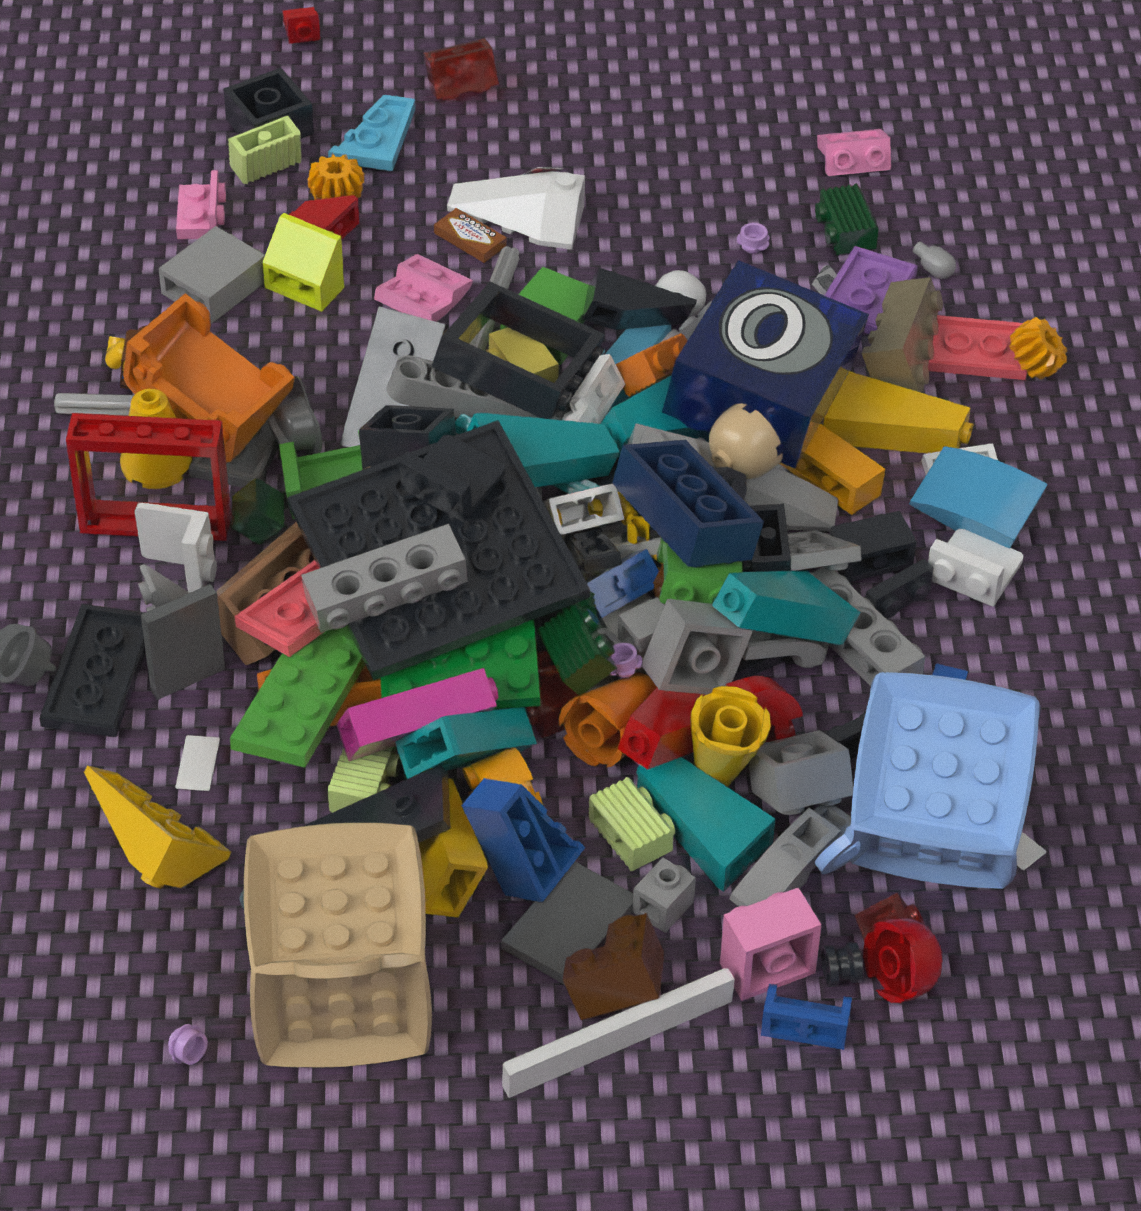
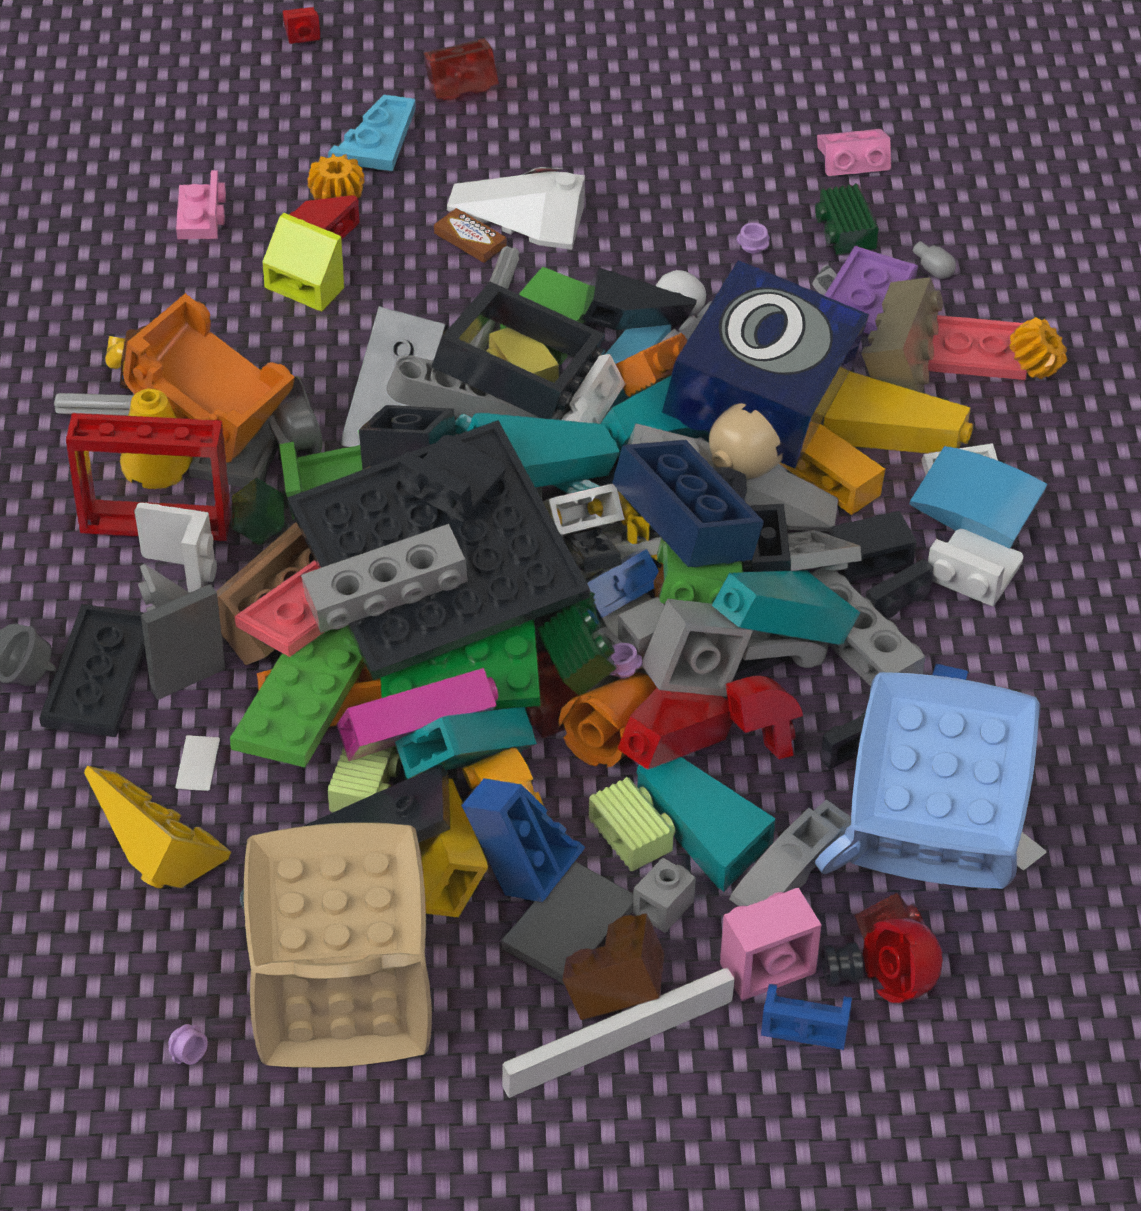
light grey brick [159,226,265,324] -> none
black brick [223,68,314,139] -> none
yellowish green brick [228,116,301,184] -> none
bright pink slope [374,254,473,322] -> none
yellow cone [690,686,771,787] -> none
light grey brick [748,730,854,815] -> none

